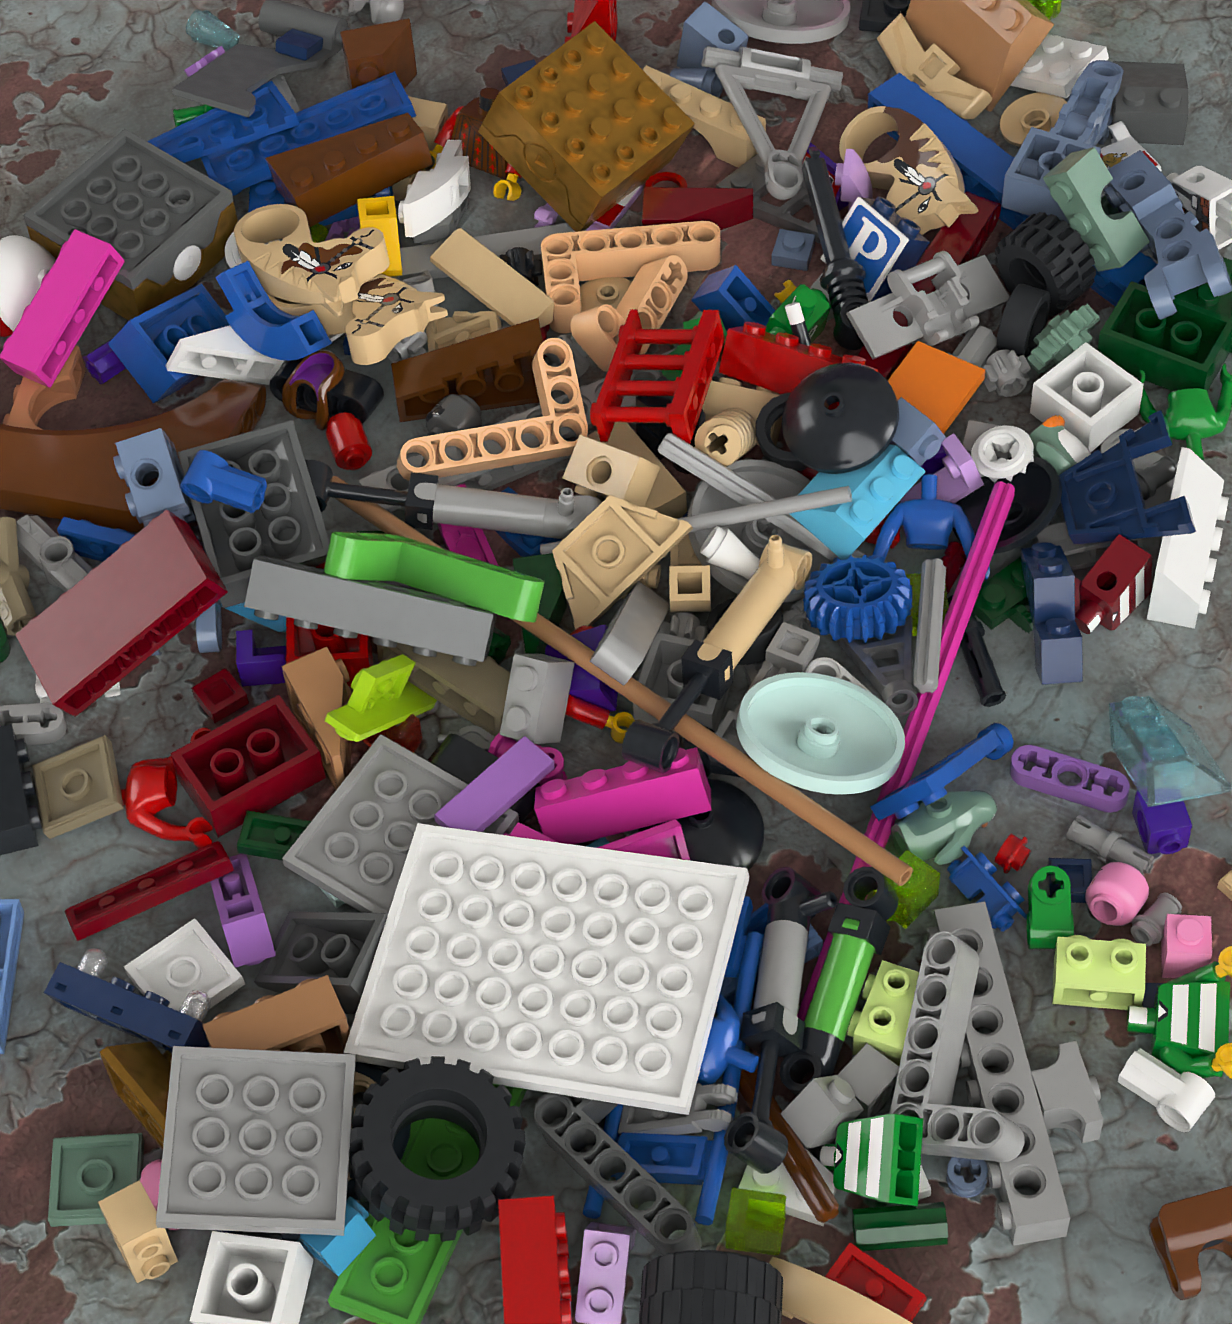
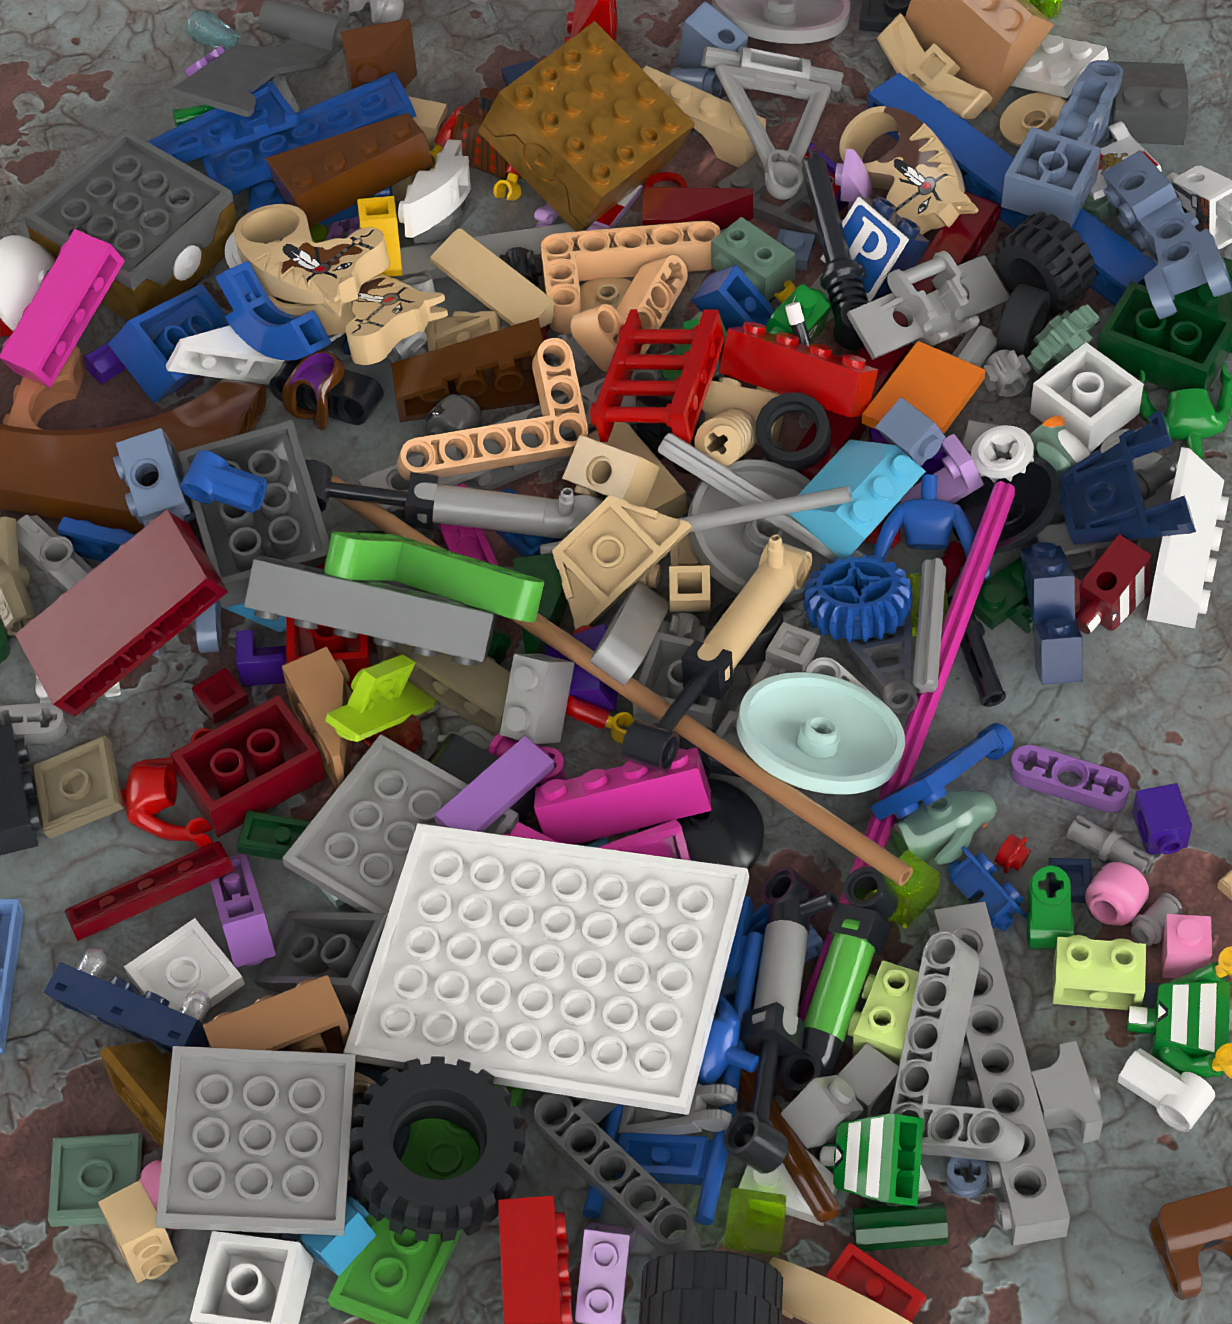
dark blue tile [275,29,323,61] -> none
red brick [325,413,372,470] -> none
white cone [700,526,760,580] -> none
black dish [782,363,899,474] -> none
sand green arch [1043,147,1150,272] -> none
clear light blue slope [1109,696,1231,807] -> none
none -> sand green brick [711,217,796,301]

